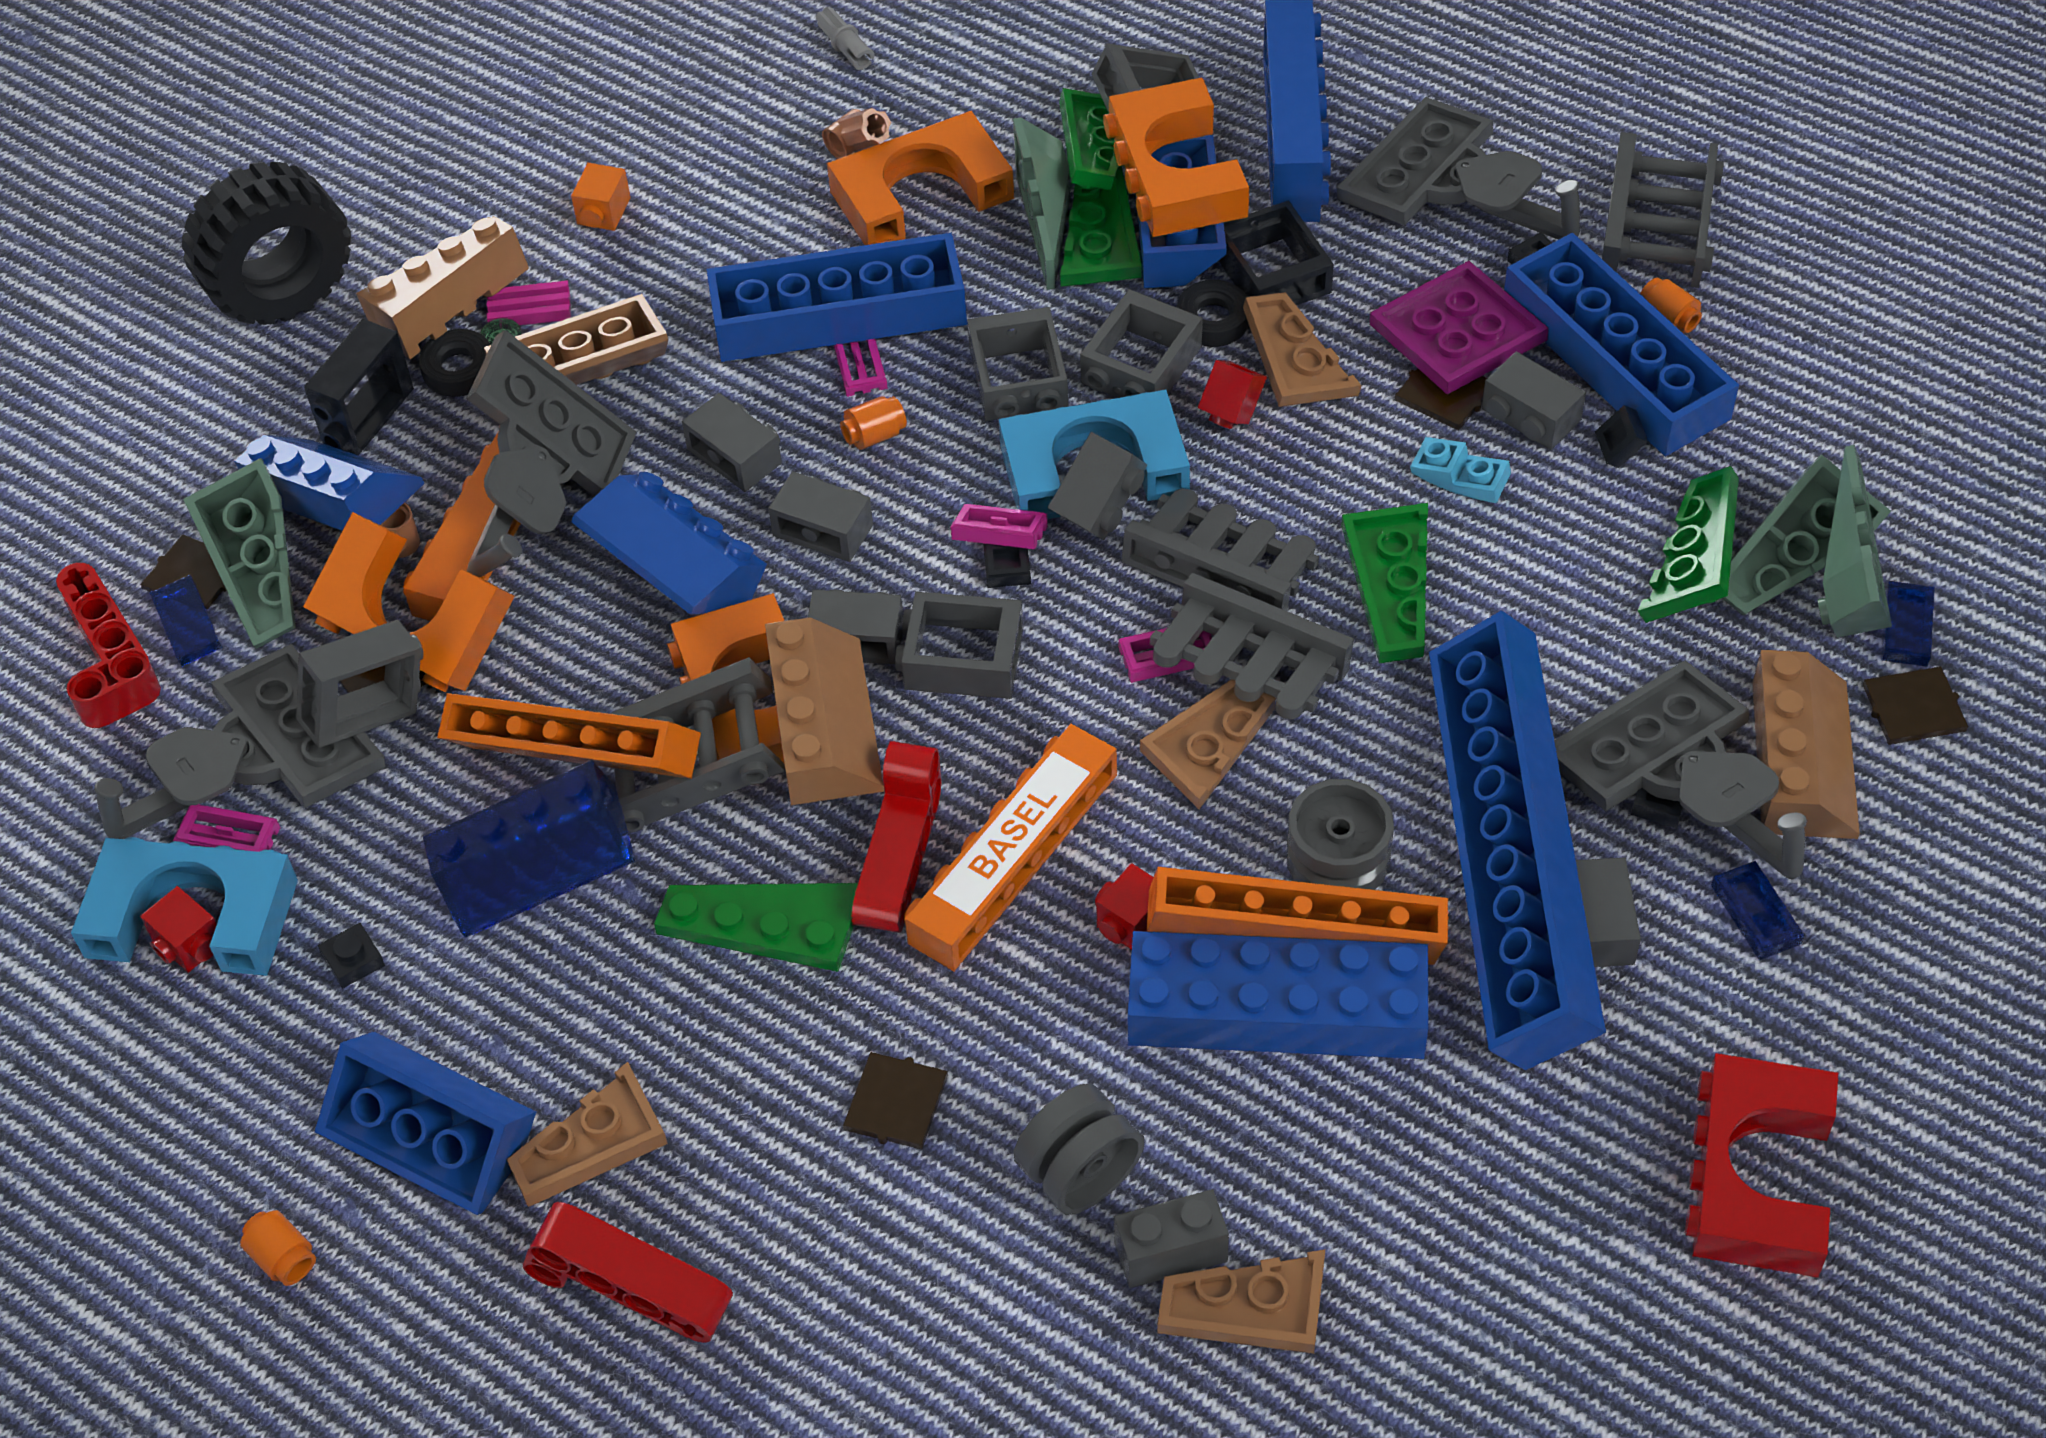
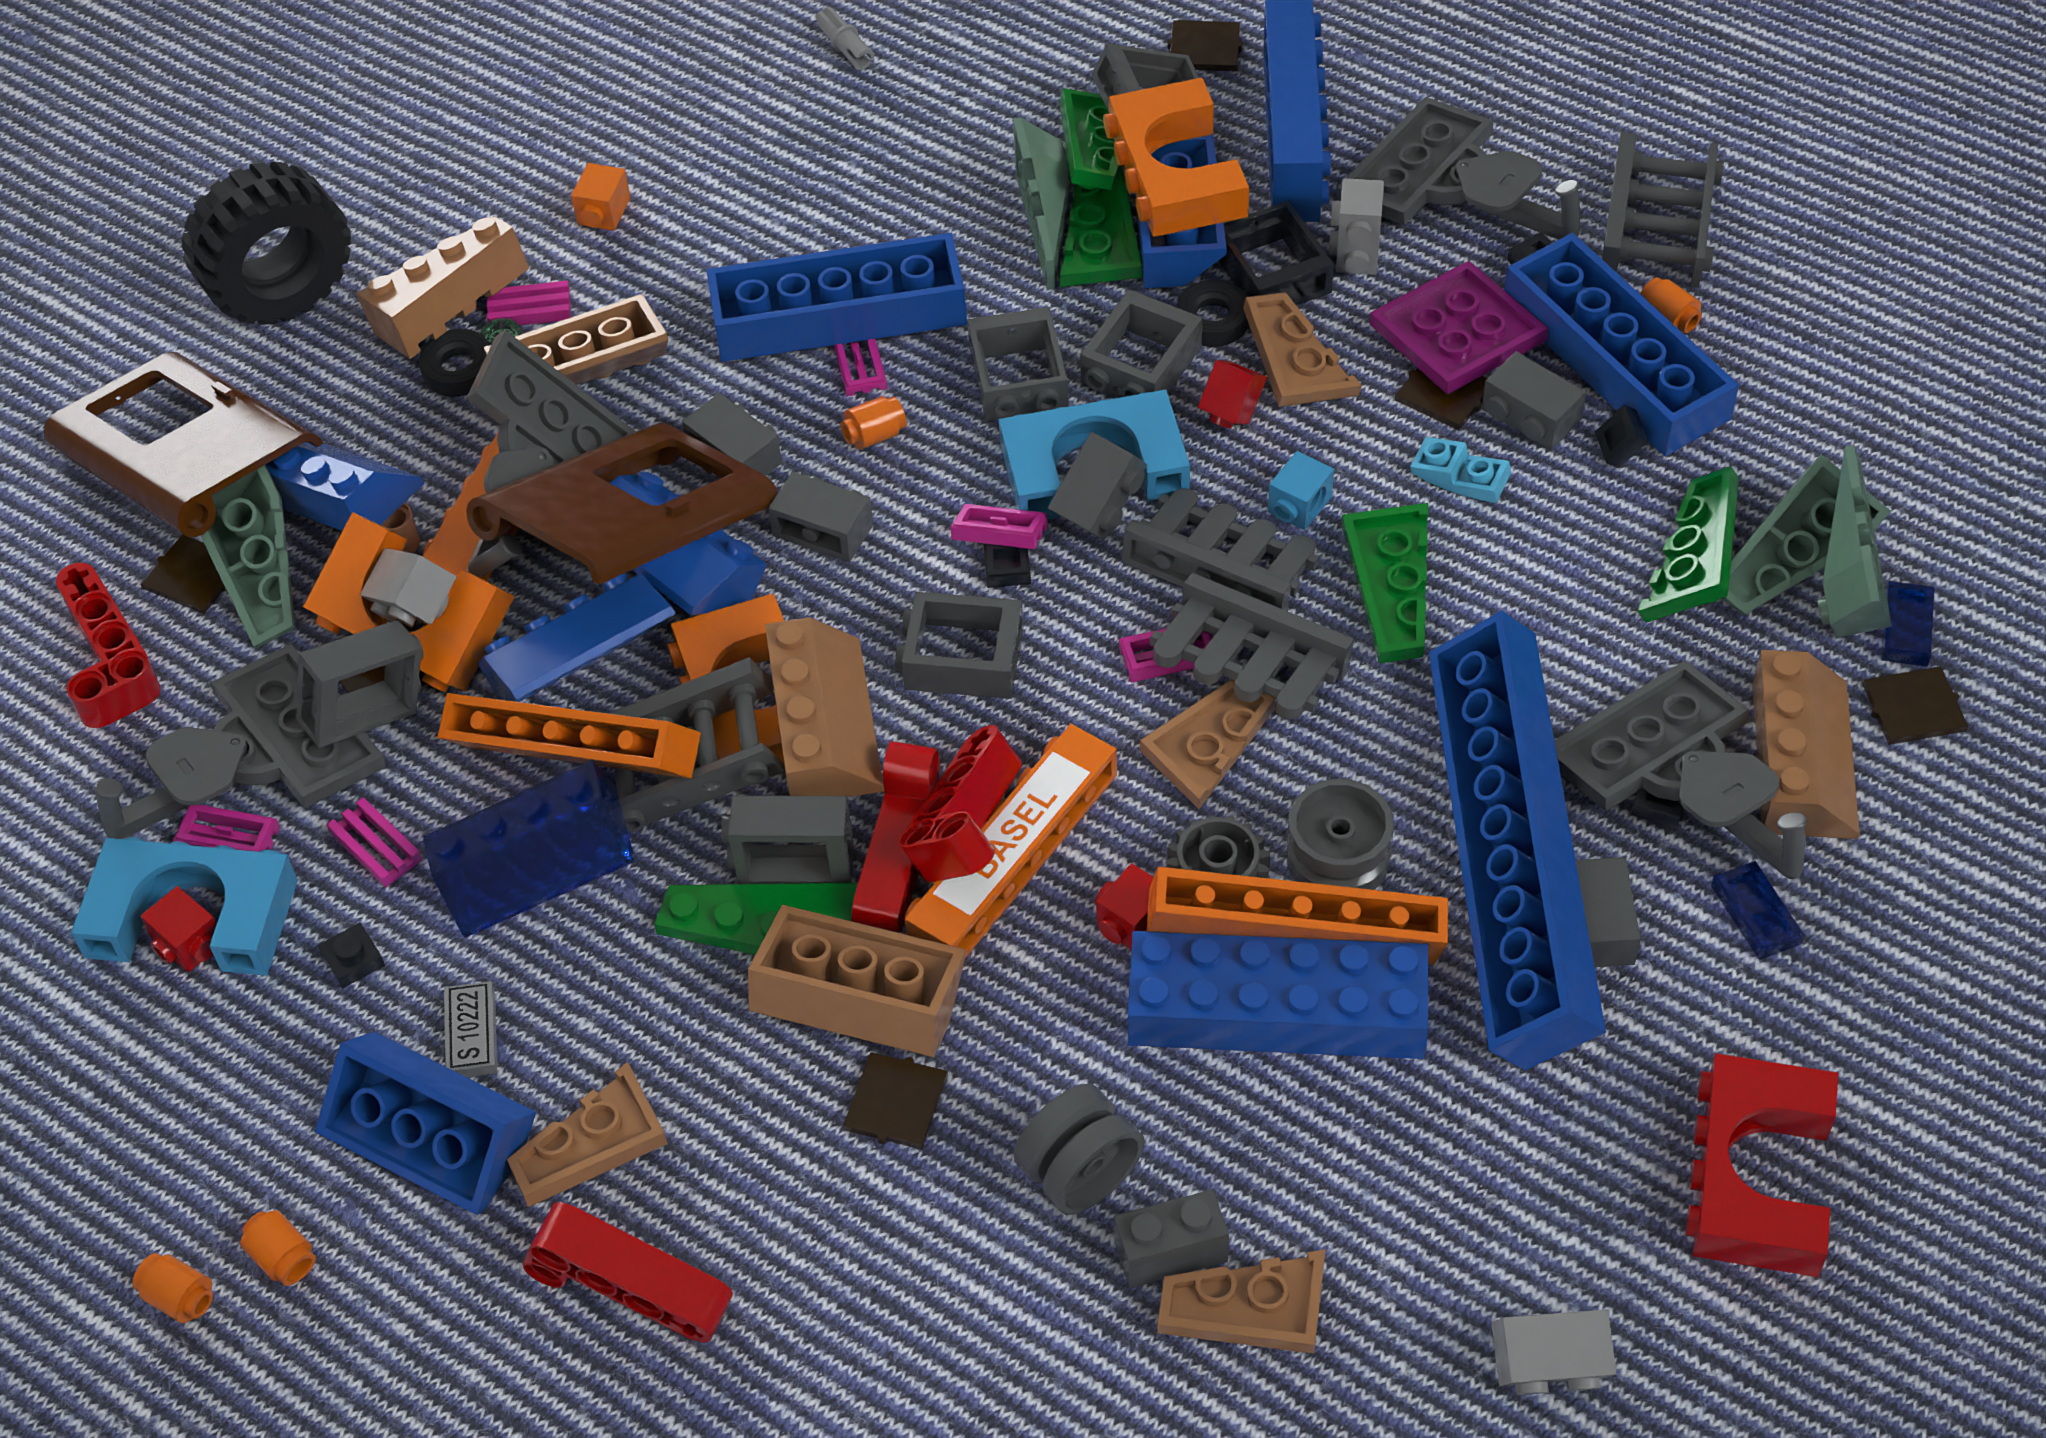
clear blue tile [150,574,223,666] -> none
black window [304,318,414,456] -> none
dark grey brick [808,589,903,665] -> none
nougat piece [822,108,892,159] -> none
orange arch [827,111,1014,245] -> none
none -> piece [44,352,324,537]
none -> orange brick [132,1253,213,1323]
none -> dark pink tile [326,797,423,888]
none -> light grey brick [360,548,457,627]
none -> light grey tile [444,981,498,1077]
none -> reddish brown piece [466,422,778,585]
none -> blue slope [478,573,675,702]
none -> dark grey window [721,796,854,884]
none -> medium nougat slope [748,905,966,1057]
none -> red beam [899,725,1022,882]
none -> dark grey gear [1166,815,1270,878]
none -> dark brown piece [1167,20,1242,71]
none -> dark azure brick [1268,451,1334,530]
none -> light grey brick [1329,178,1384,275]
none -> light grey brick [1491,1309,1617,1395]

